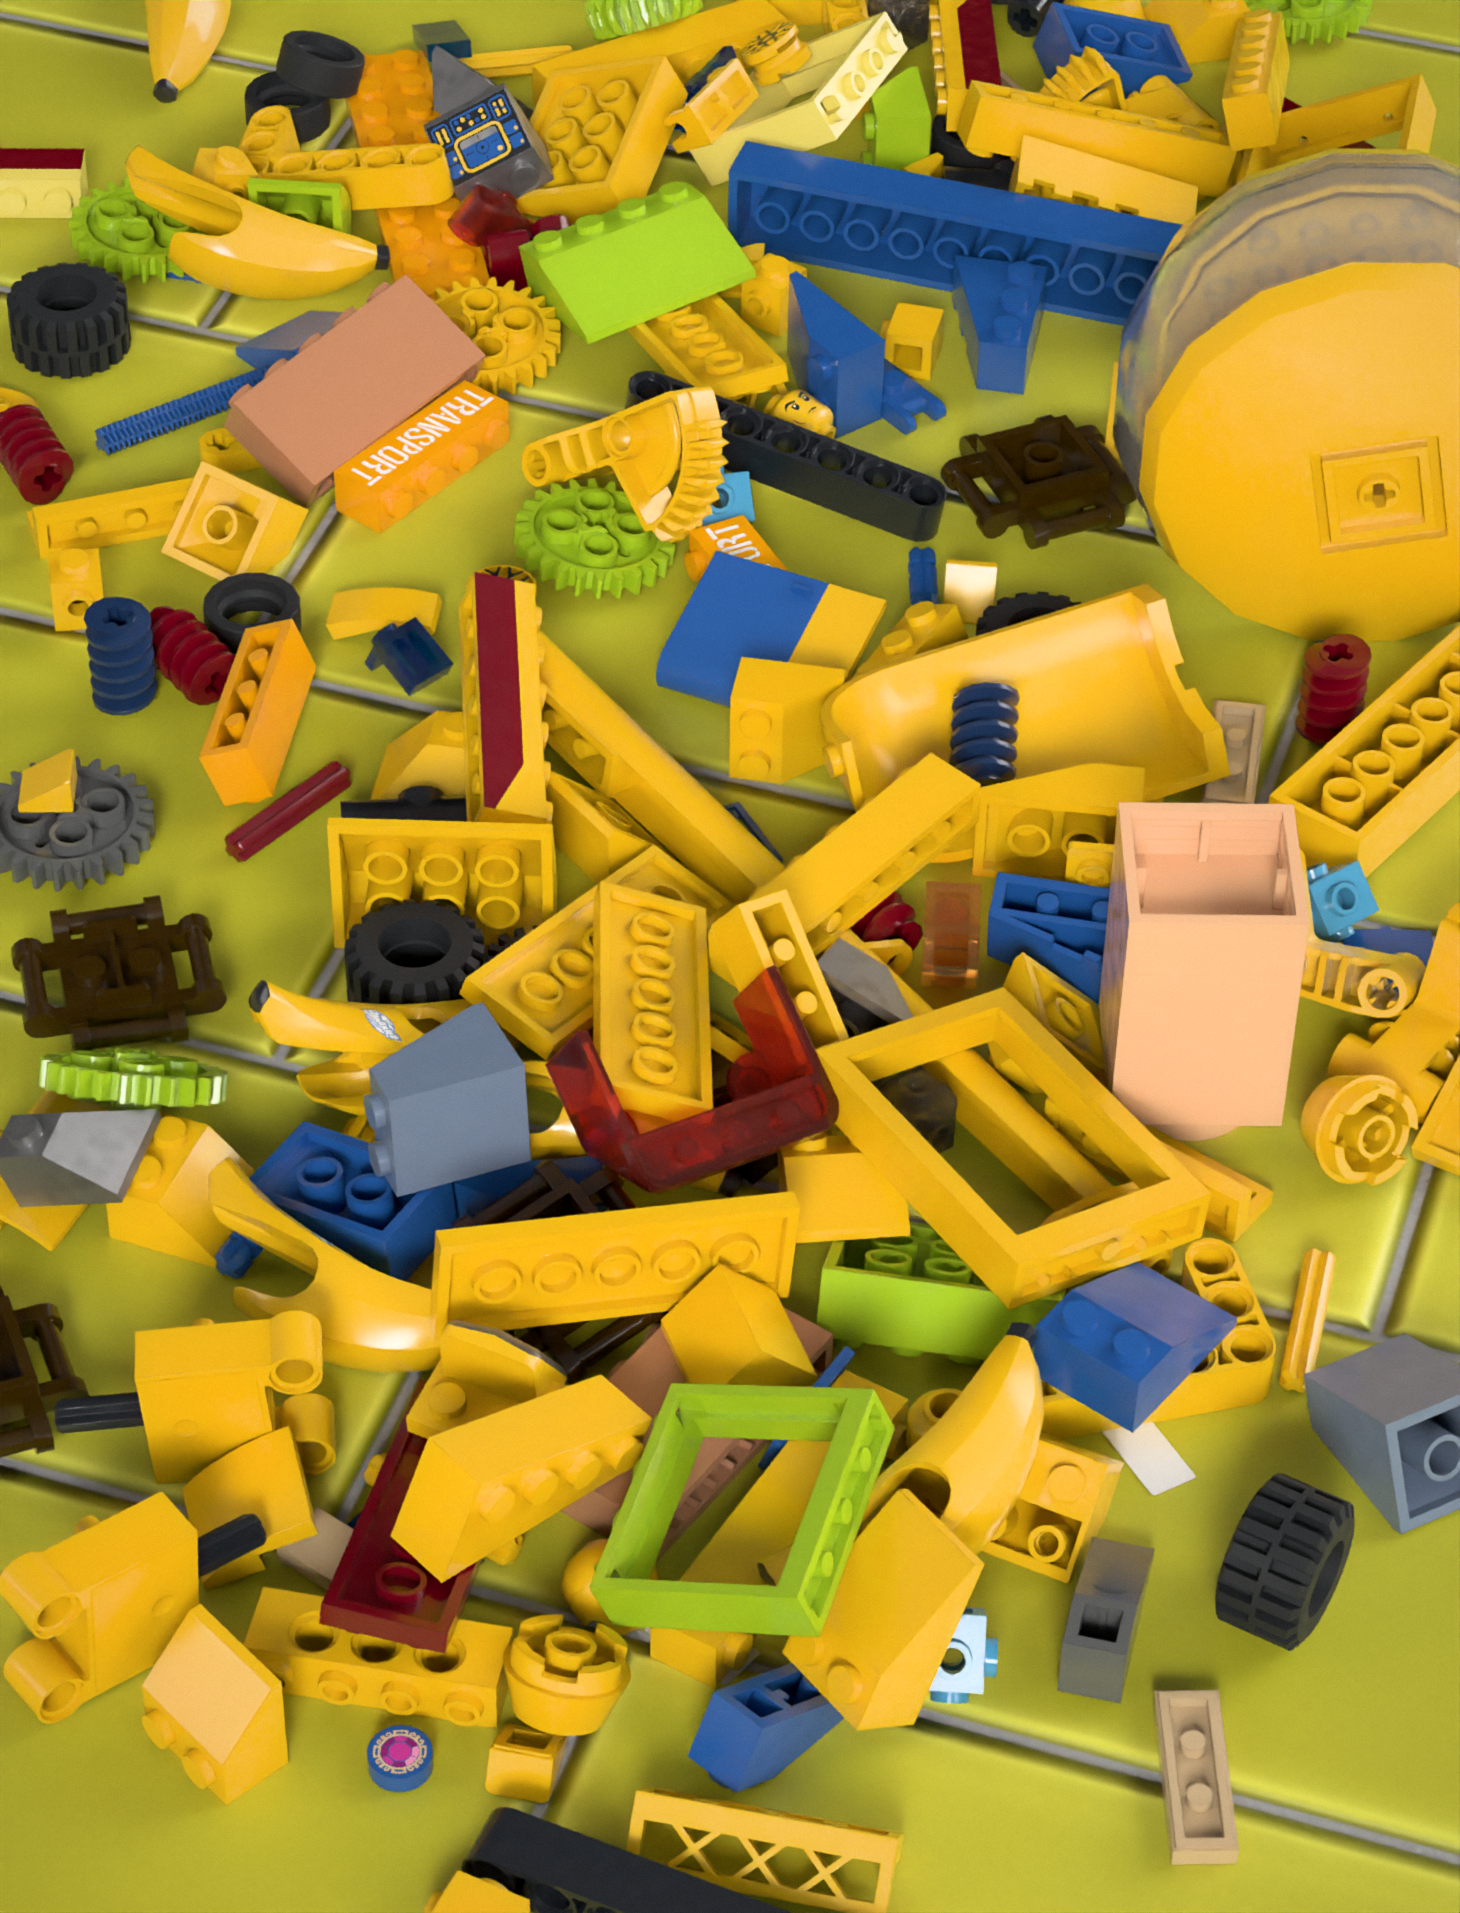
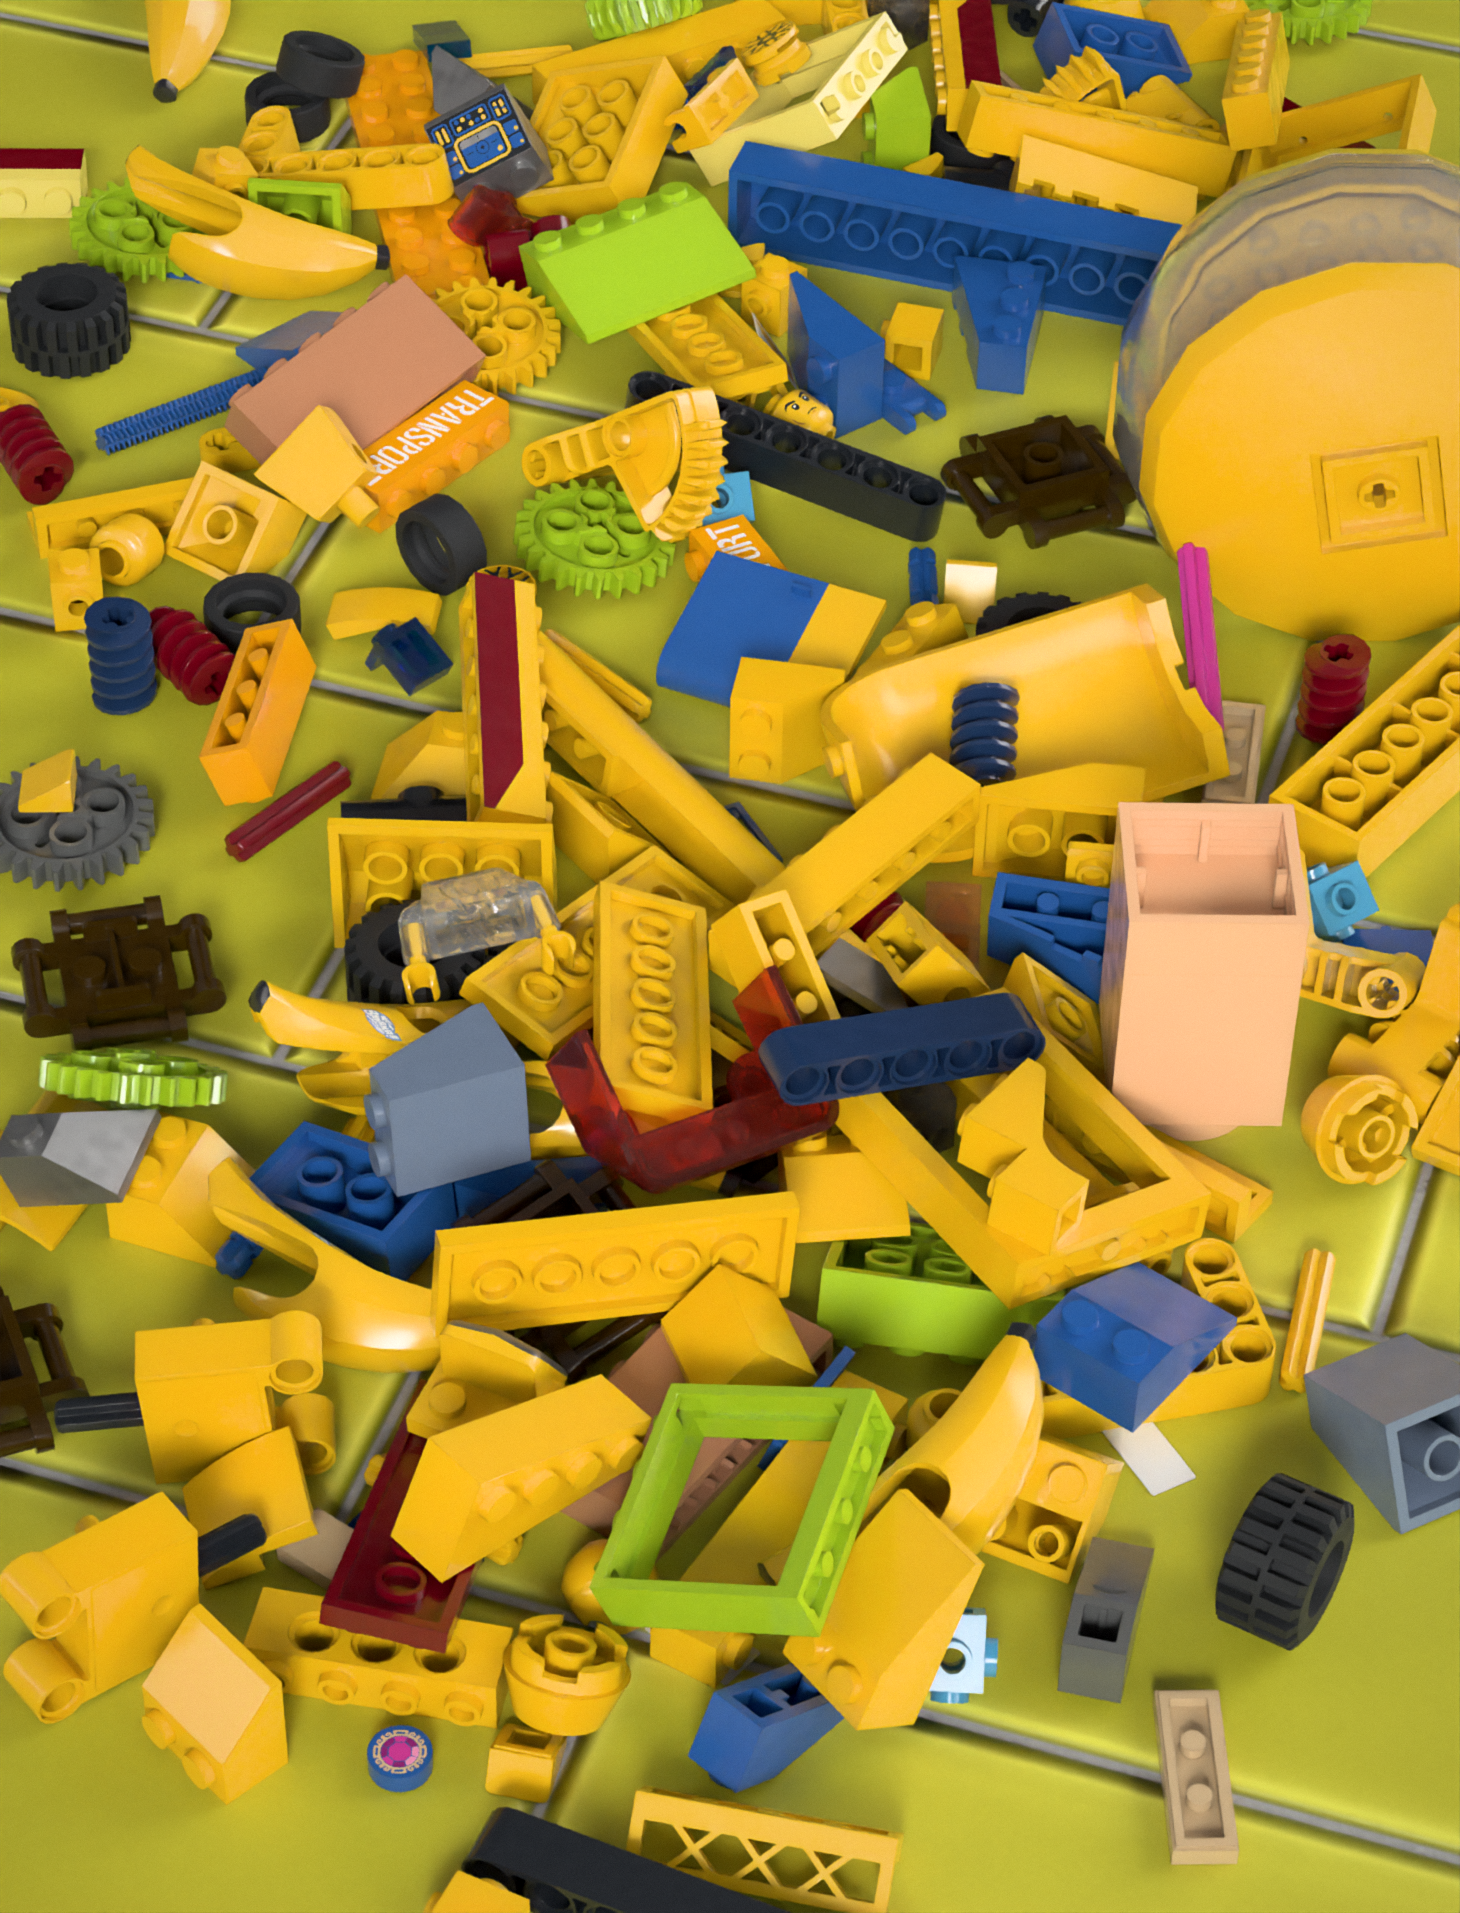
none -> yellow head [89,513,165,587]
none -> yellow torso [254,405,380,529]
none -> black tyre [395,493,487,596]
none -> clear torso [398,868,576,1005]
none -> yellow axle [544,629,652,724]
none -> sticker [752,312,797,389]
none -> dark blue beam [758,993,1046,1105]
none -> yellow torso [866,901,990,1006]
none -> yellow arch [957,1058,1090,1256]
none -> dark pink axle [1177,542,1224,731]

